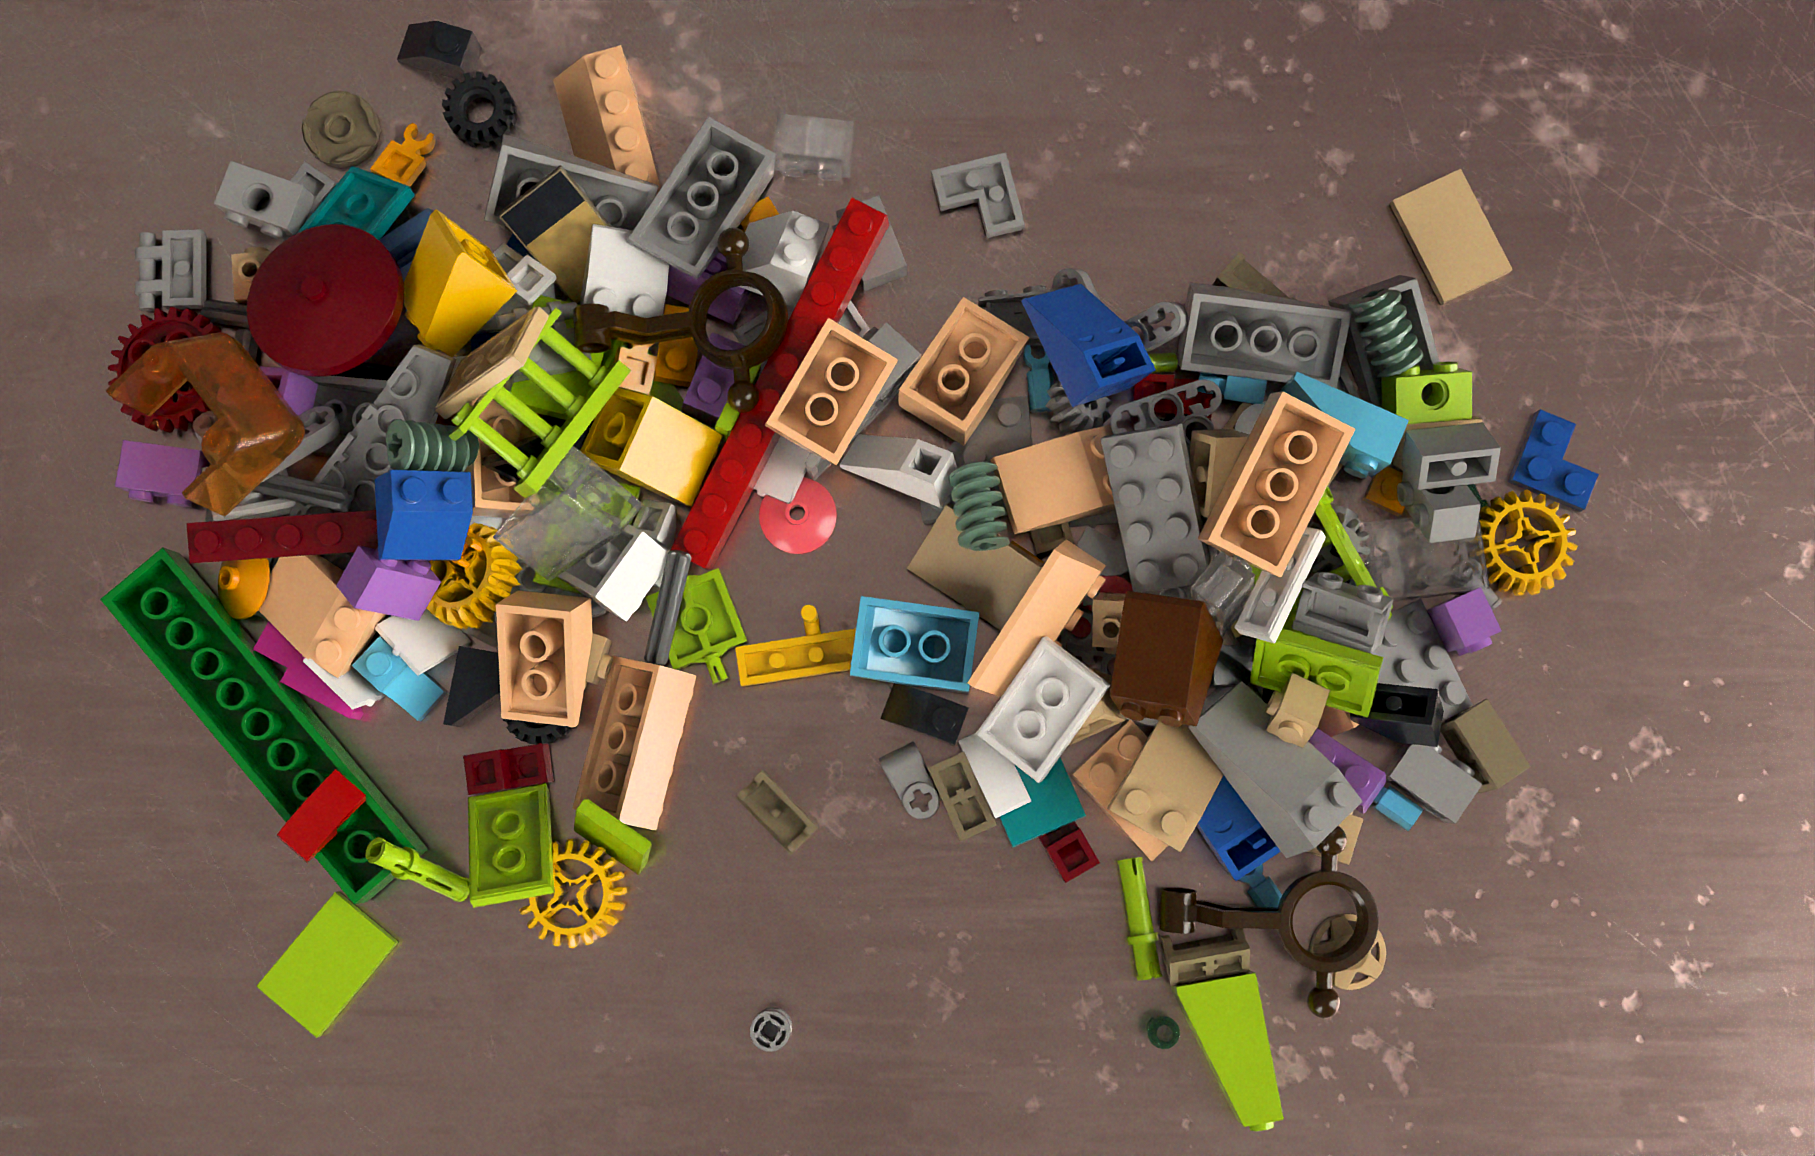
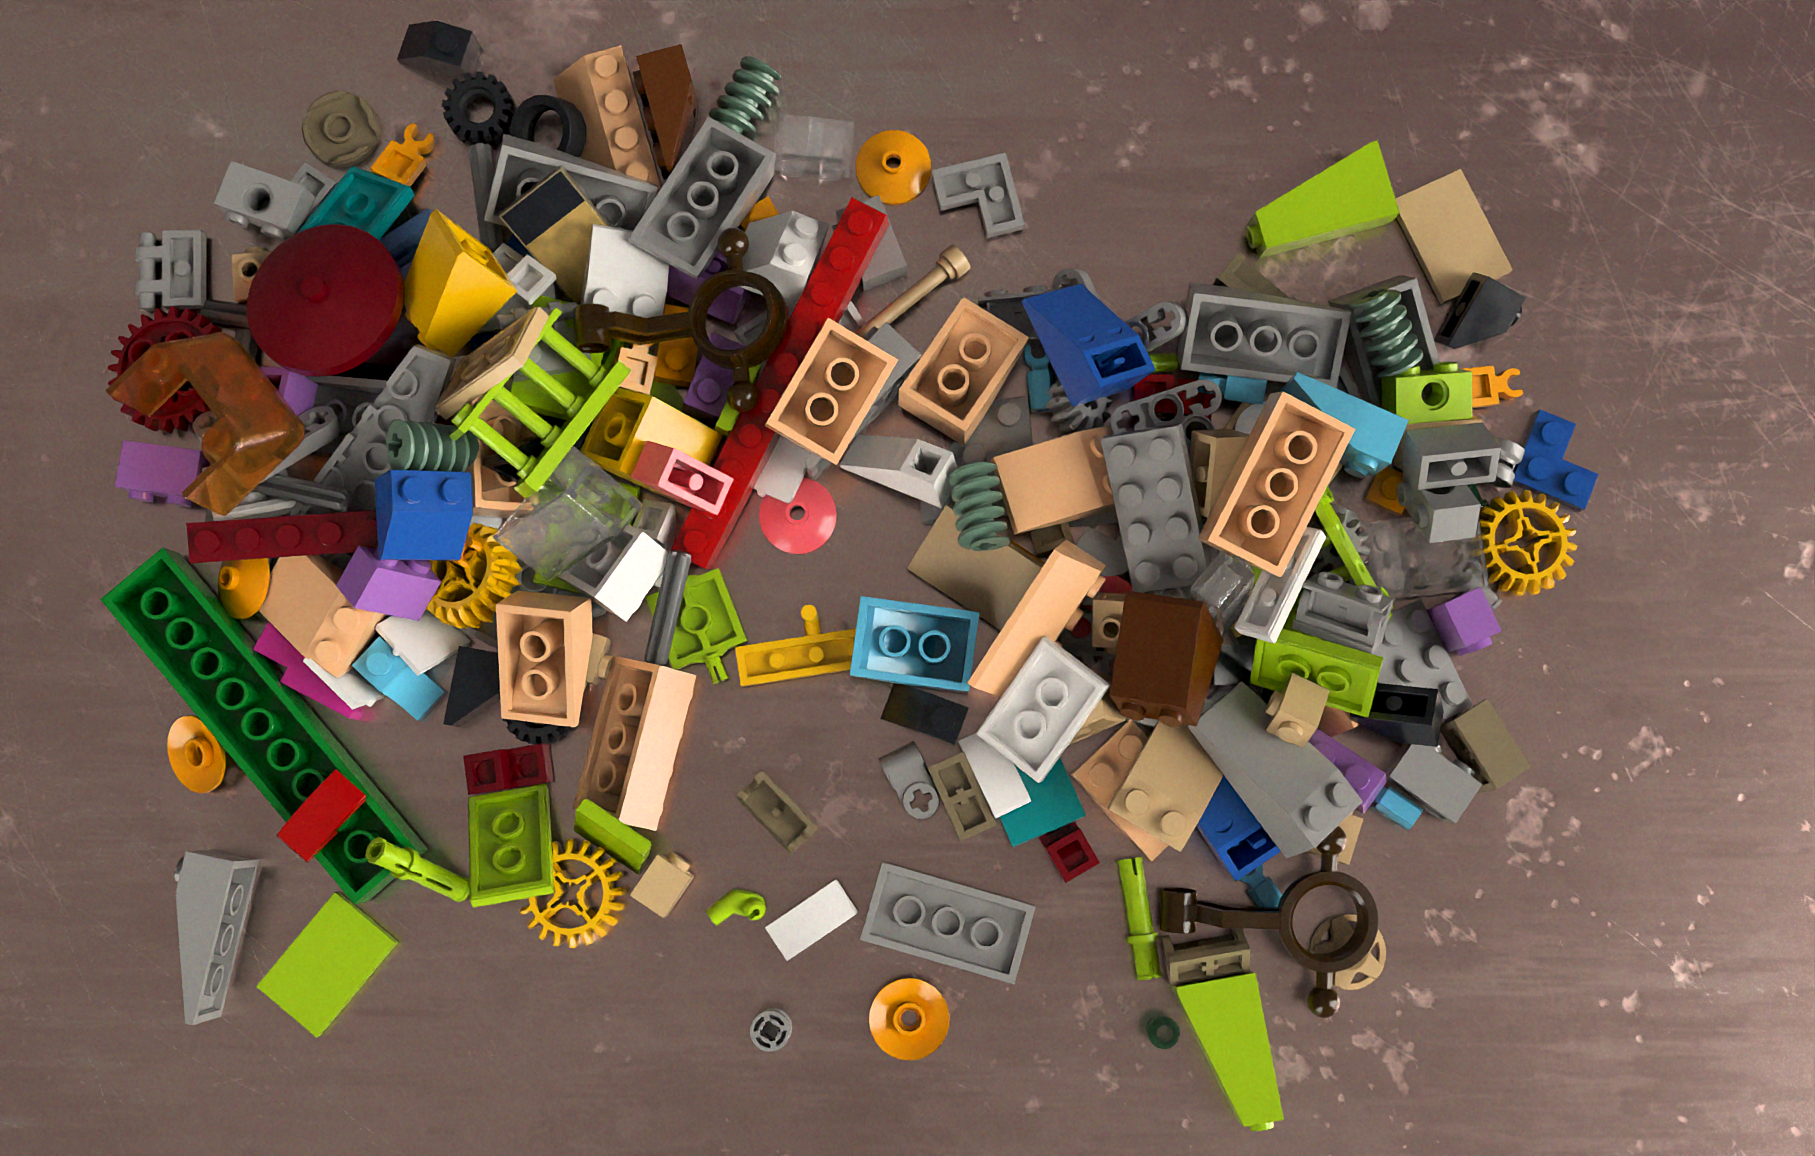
none -> light orange dish [167,715,226,793]
none -> light grey slope [175,849,260,1025]
none -> light grey axle [468,143,504,253]
none -> black tyre [510,95,586,157]
none -> tan brick [630,852,694,918]
none -> coral brick [631,440,733,516]
none -> reddish brown slope [633,44,699,180]
none -> lime arm [705,889,766,926]
none -> sand green piece [709,56,782,135]
none -> white slope [765,879,858,961]
none -> tan piece [854,245,971,338]
none -> light orange dish [855,130,931,205]
none -> light grey plate [860,861,1036,984]
none -> light orange dish [869,978,950,1060]
none -> lime slope [1246,140,1400,258]
none -> black slope [1434,272,1526,349]
none -> light orange plate [1463,366,1523,408]
none -> light grey wheel [1486,437,1525,488]

